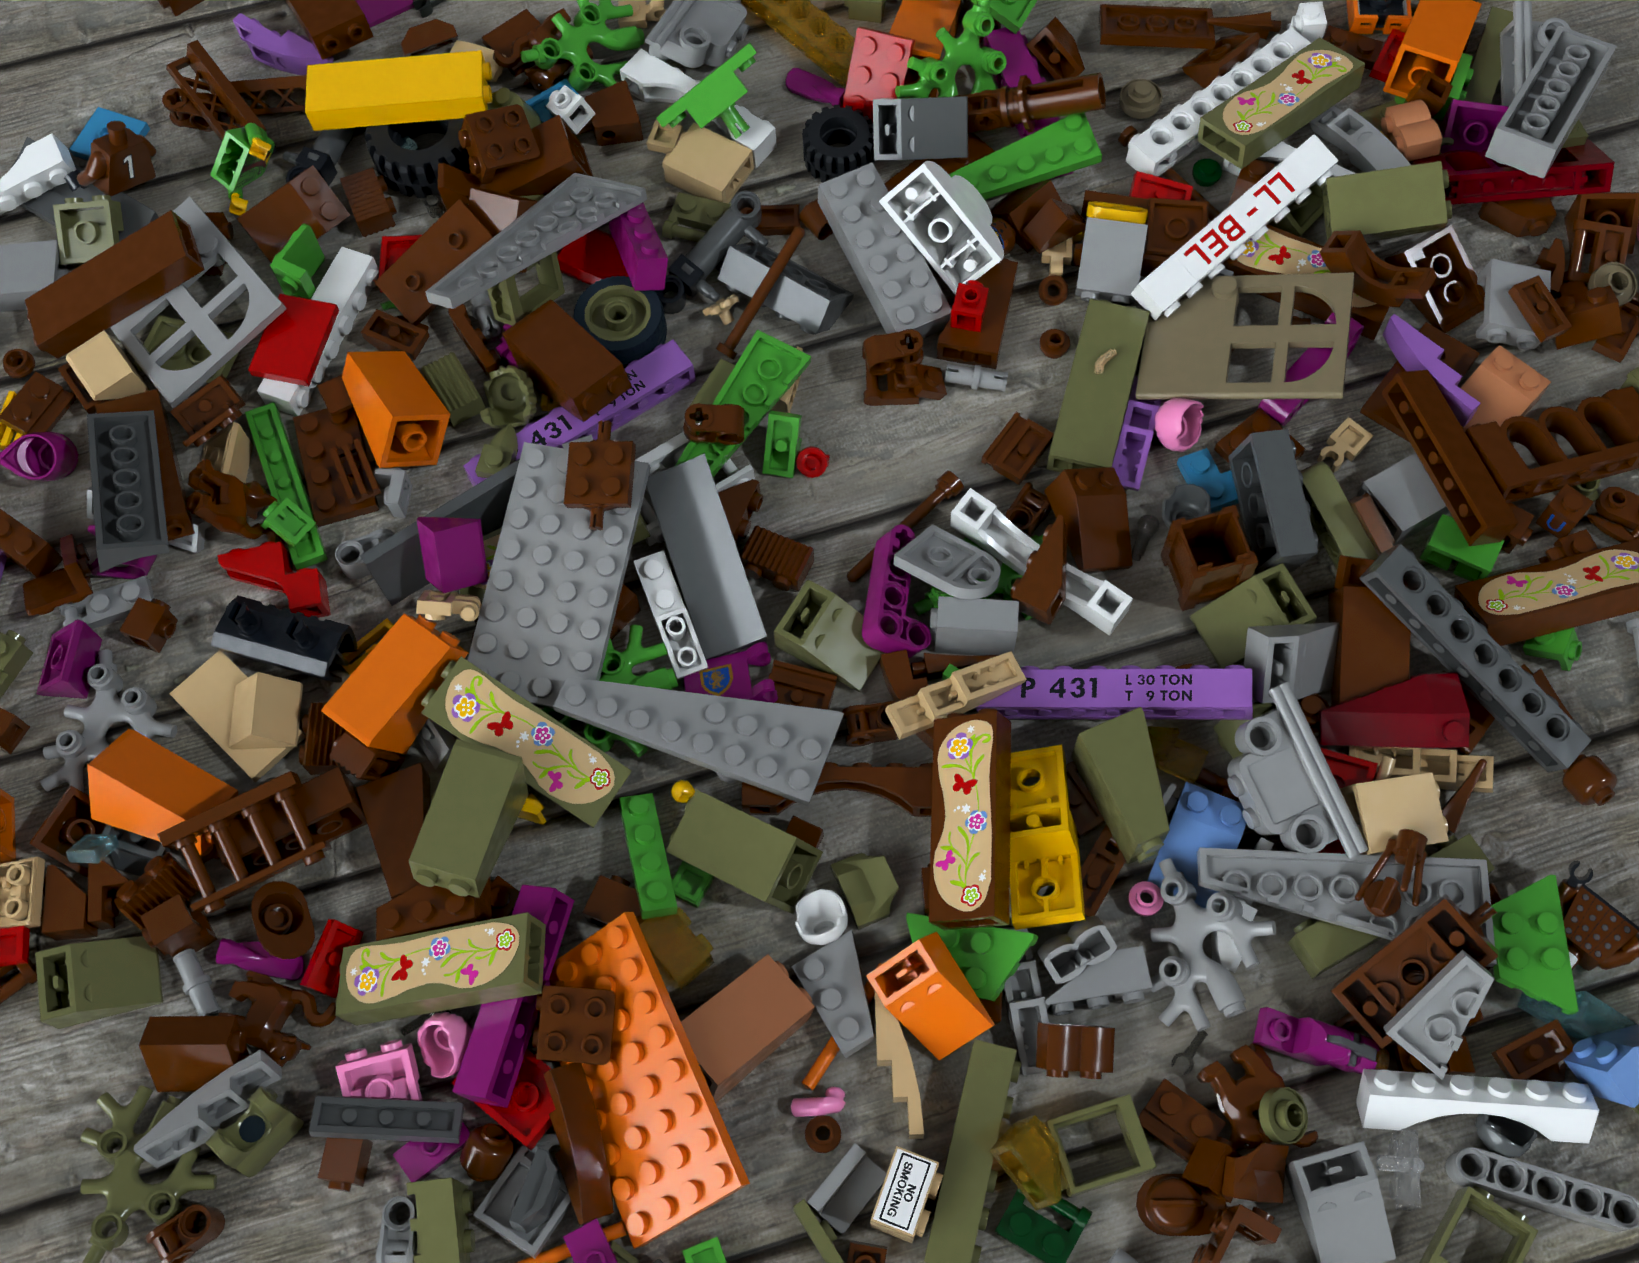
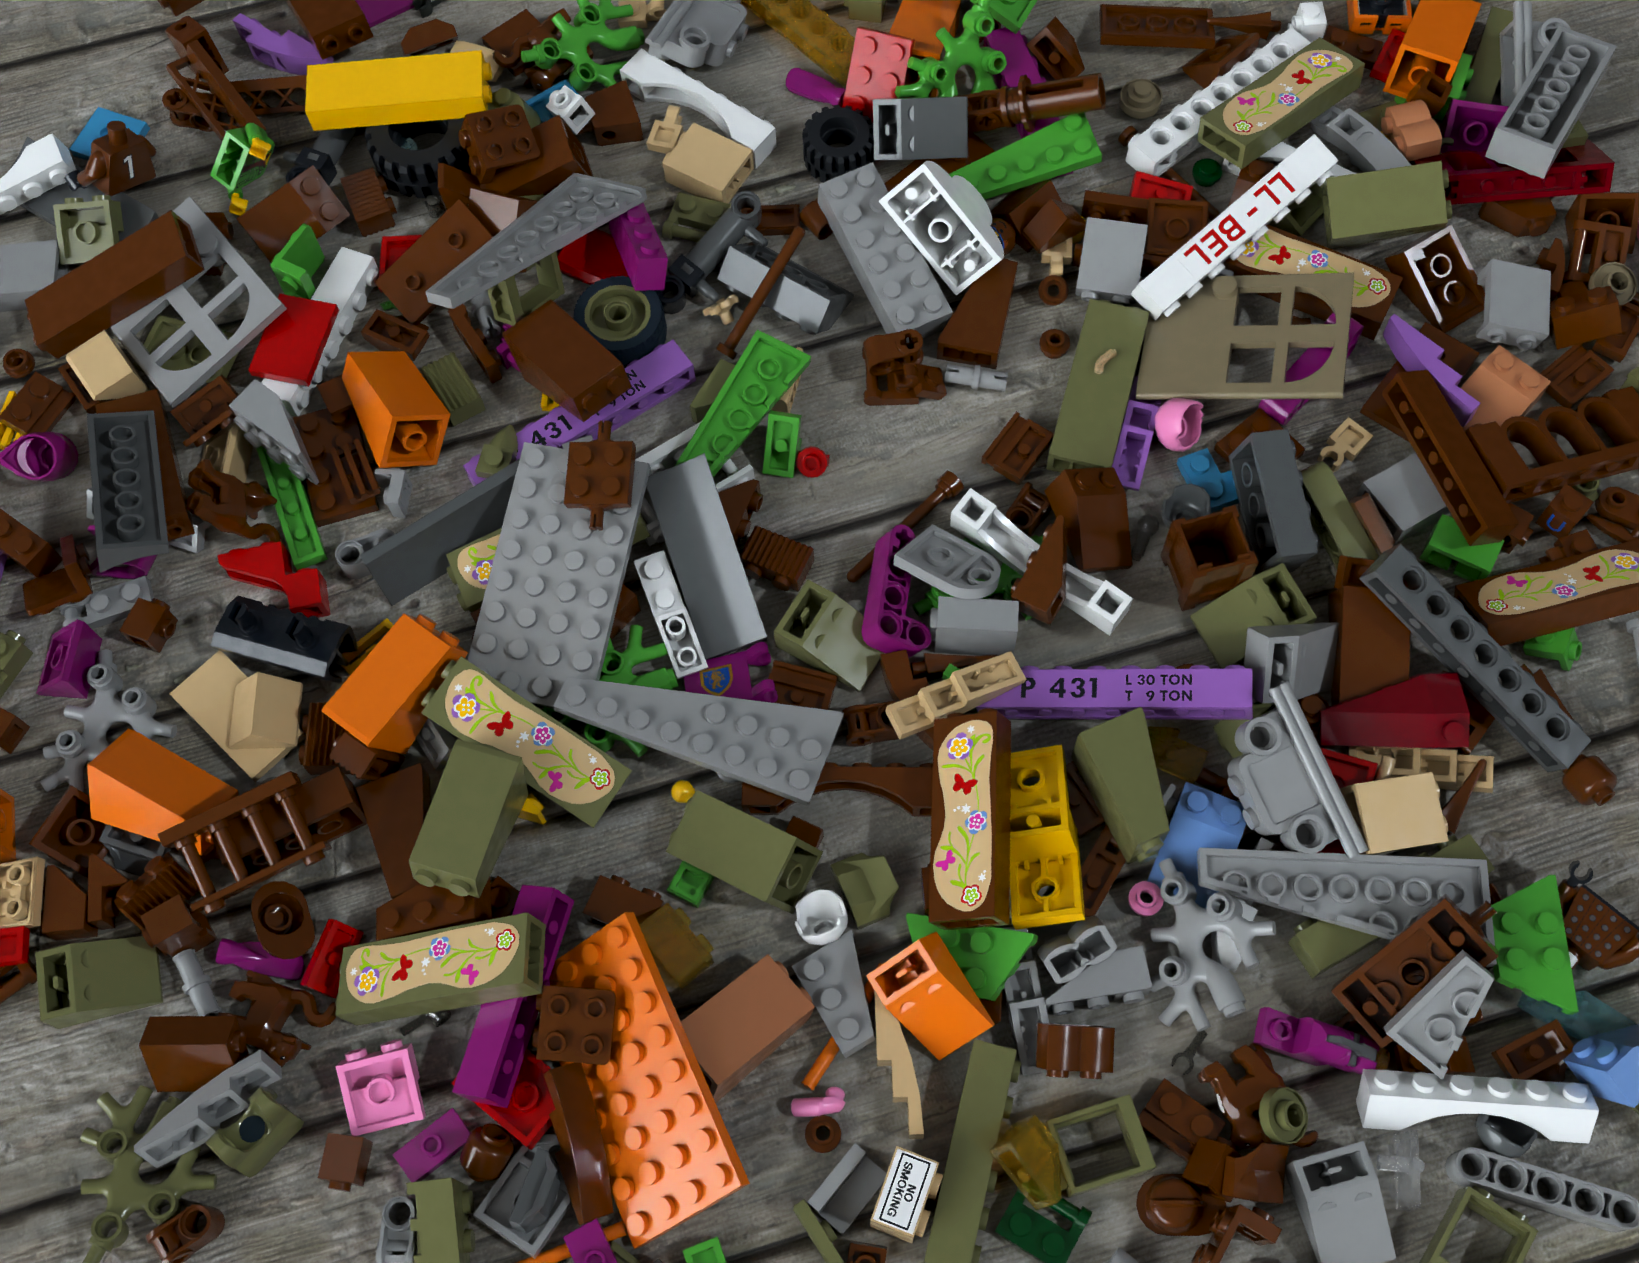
clear light blue tile [66,834,119,863] -> none
bright green bracket [261,497,316,548] -> none
dark grey plate [309,1096,464,1144] -> none
magenta slope [416,517,489,594] -> none
tan plate [416,590,482,622] -> none
bright pink hair [417,1012,473,1079] -> none
olive hair [480,365,537,429] -> none
bright green plate [619,793,677,919] -> none
bright green brick [656,42,757,139] -> none
reddish brown piece [683,403,745,445] -> none
red brick [950,280,989,332] -> none
yellow plate [1086,201,1148,224] -> none
reddish brown arch [1319,230,1437,307] -> none
reddish brown plant [1355,829,1428,907] -> none
reddish brown plate [1363,877,1401,917] -> none
reddish brown plate [1508,275,1572,343] -> none
none -> reddish brown torso [165,16,229,80]
none -> light grey slope [229,379,319,485]
none -> reddish brown plate [1540,343,1614,408]

